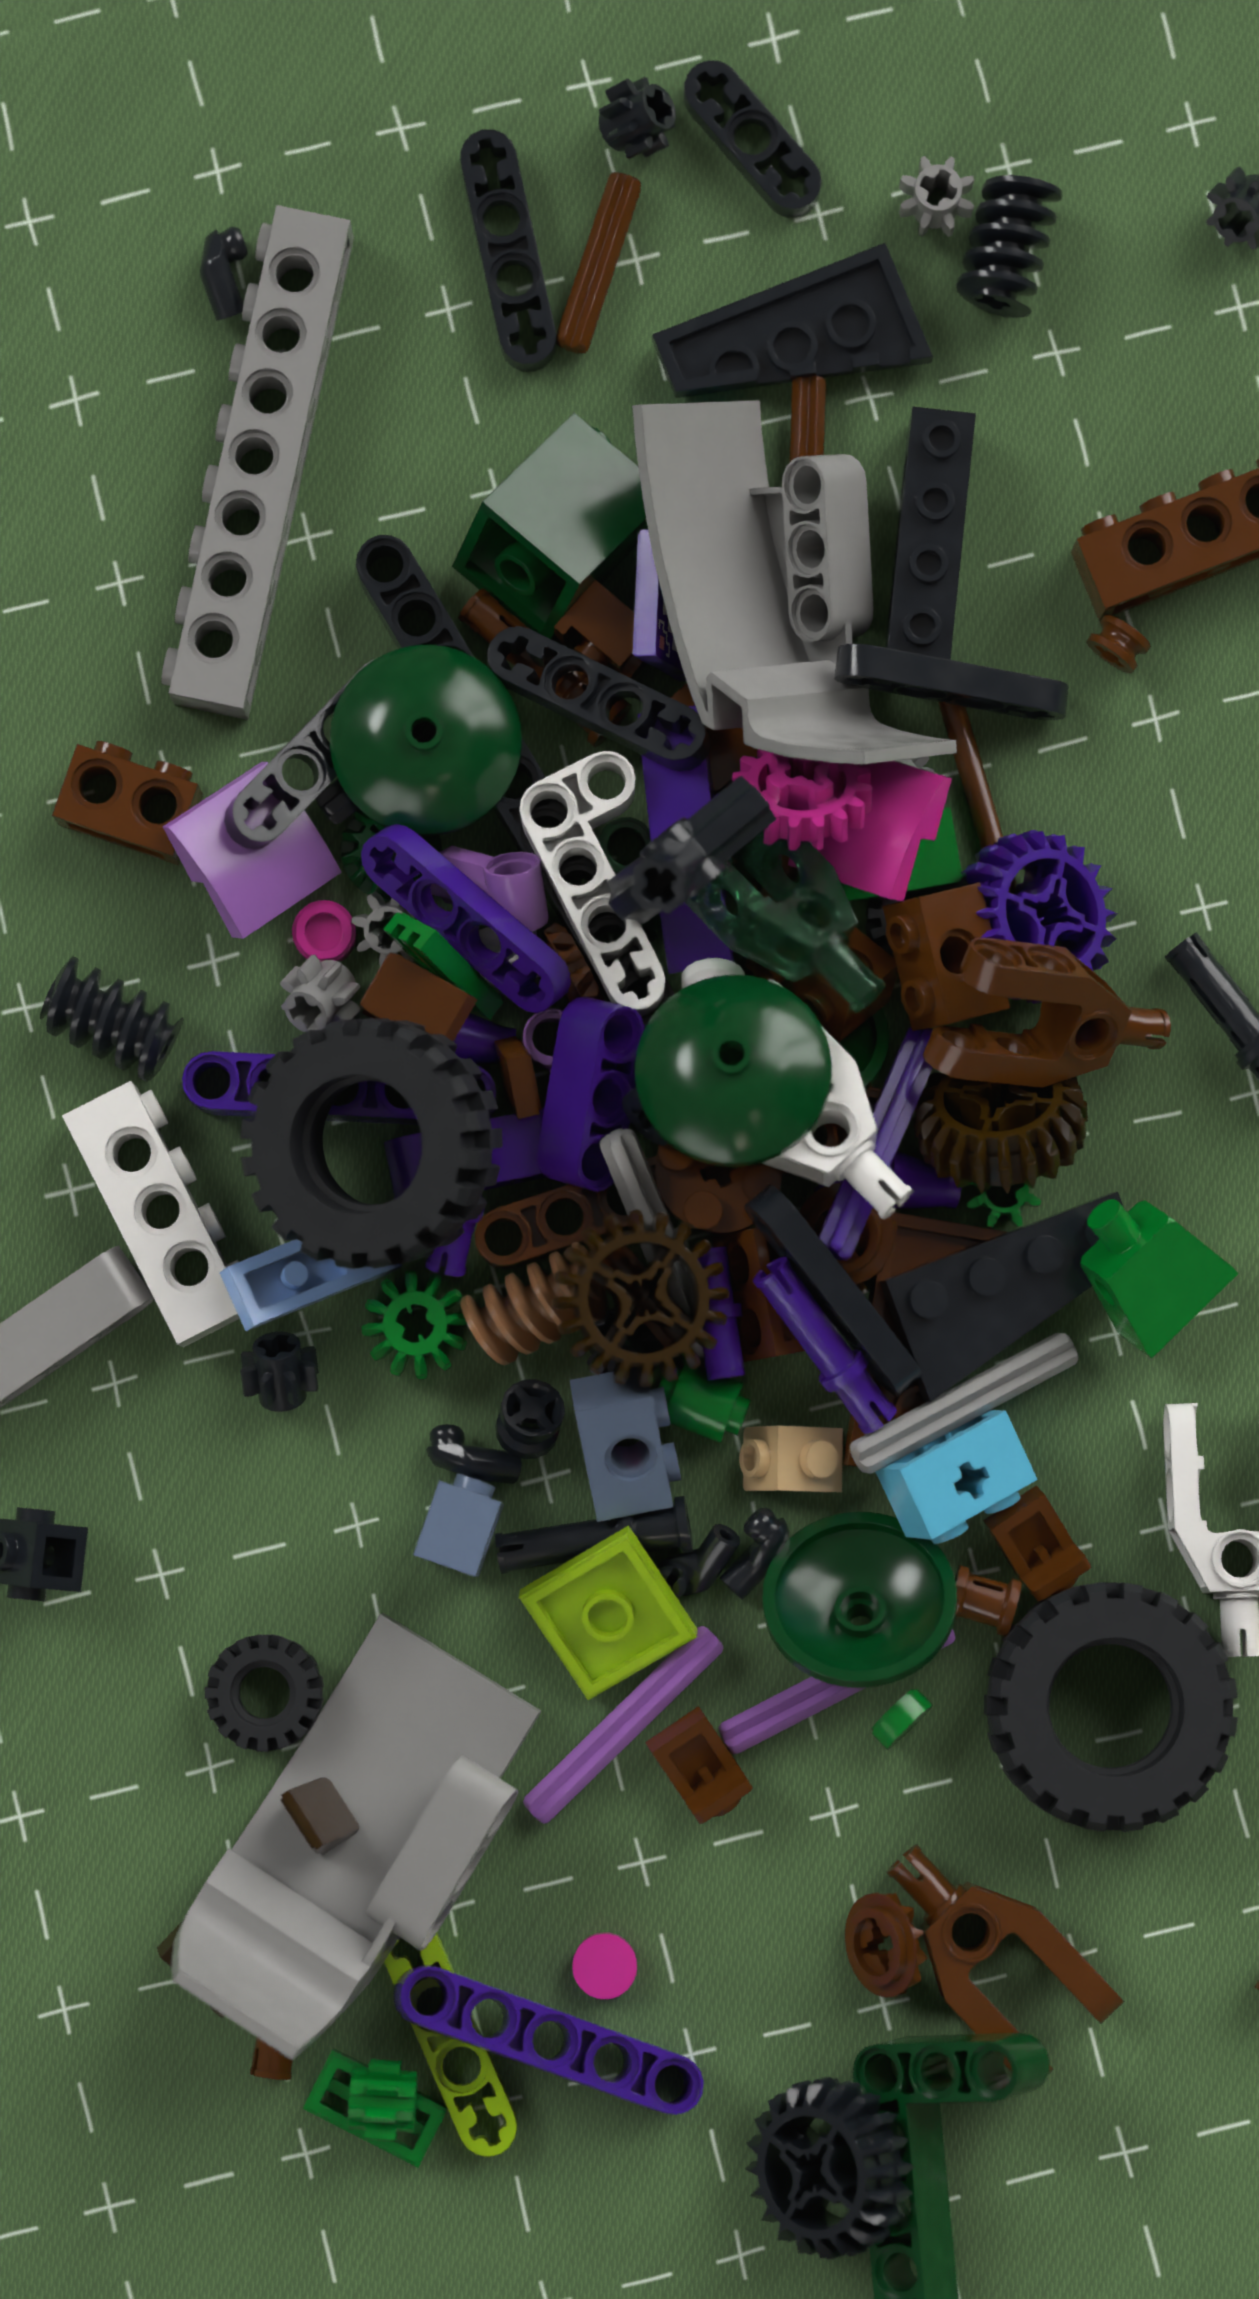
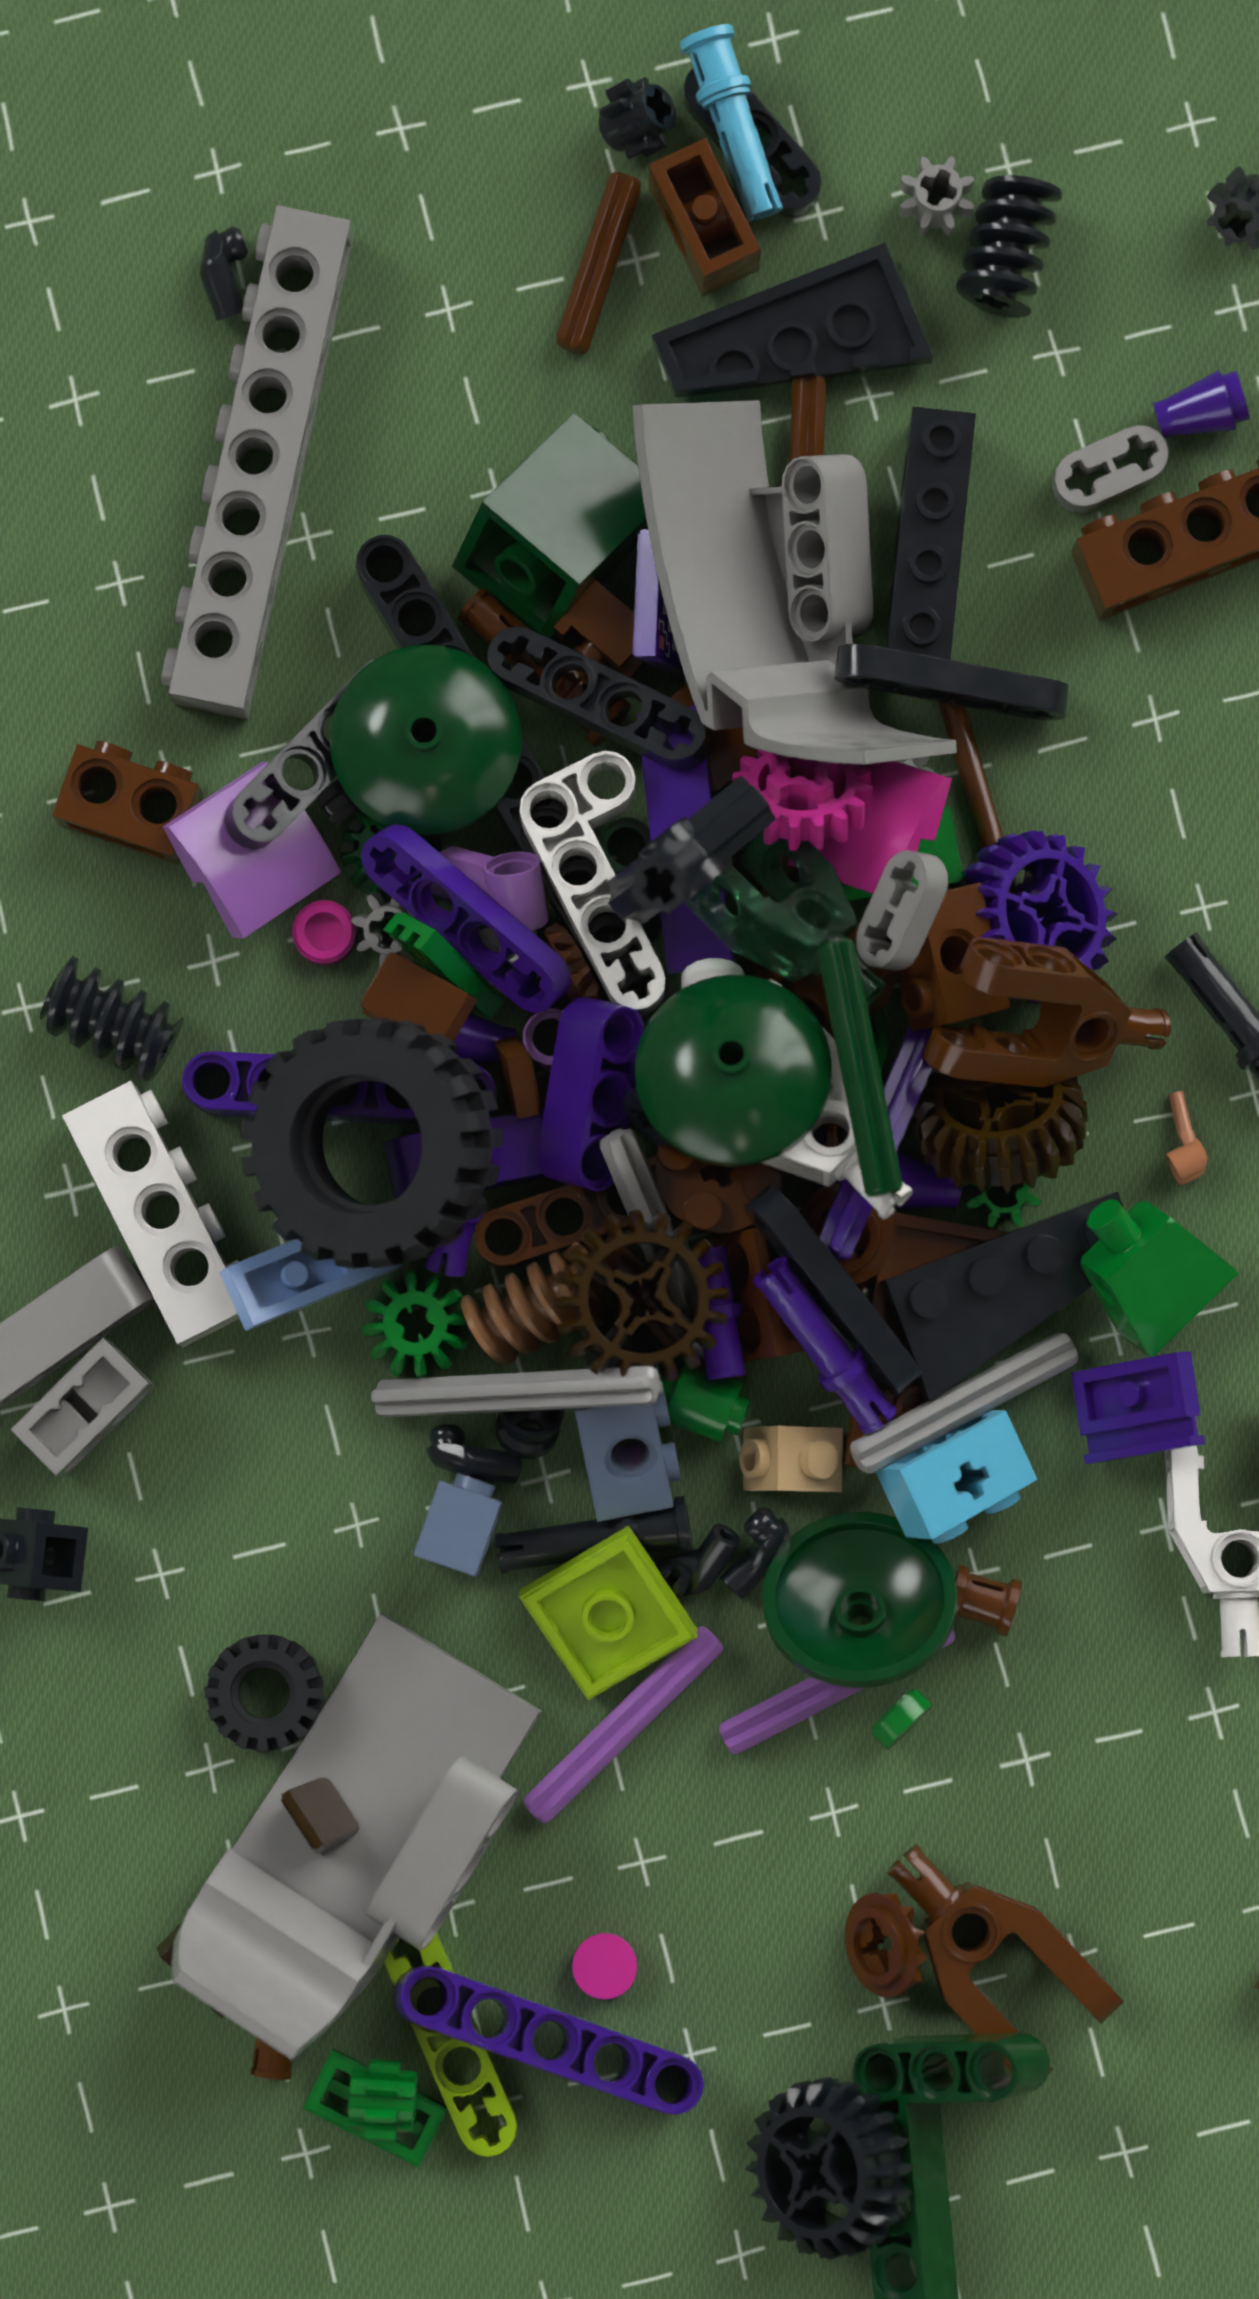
black gear [240,1331,319,1412] -> none
light grey gear [280,955,361,1032] -> none
black beam [460,129,556,372] -> none
reddish brown bracket [645,1706,753,1824] -> none
reddish brown bracket [983,1485,1091,1601] -> none
black tyre [984,1582,1238,1832] -> none
reddish brown bush [1086,614,1151,674] -> none
none -> light grey brick [11,1338,156,1477]
none -> light grey axle [371,1366,663,1418]
none -> reddish brown brick [648,138,761,297]
none -> medium azure pin [679,24,783,222]
none -> dark green axle [817,939,903,1197]
none -> light grey beam [856,850,948,971]
none -> light grey beam [1052,425,1168,513]
none -> dark purple plate [1071,1351,1205,1464]
none -> dark purple cone [1153,370,1250,439]
none -> nougat hand [1165,1091,1208,1185]

